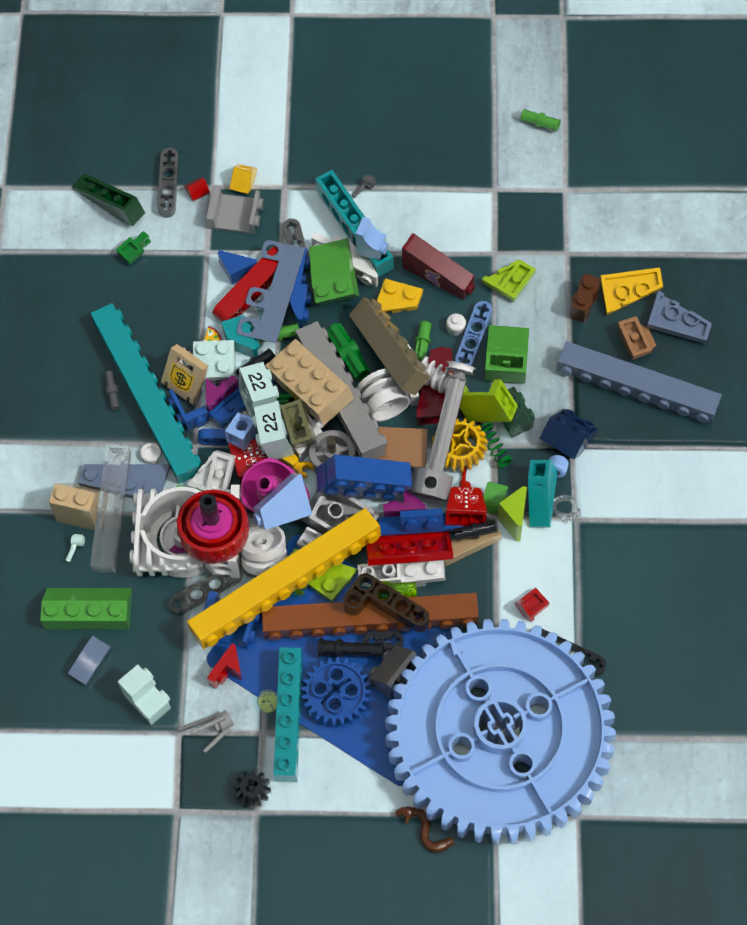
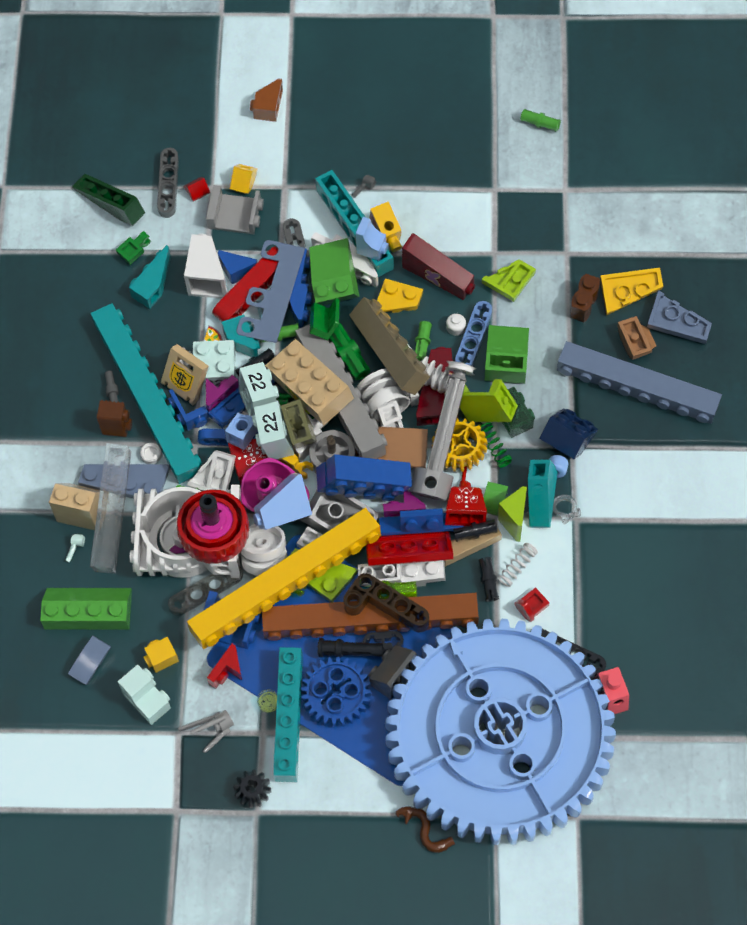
none -> reddish brown brick [97,400,132,437]
none -> teal slope [129,245,171,309]
none -> yellow brick [143,636,179,673]
none -> white slope [184,234,227,299]
none -> dark orange slope [250,79,283,122]
none -> green panel [310,298,340,341]
none -> yellow torso [369,202,402,253]
none -> white slope [377,399,404,428]
none -> black pin [478,557,499,602]
none -> white piece [498,542,538,587]
none -> coral torso [594,667,629,714]

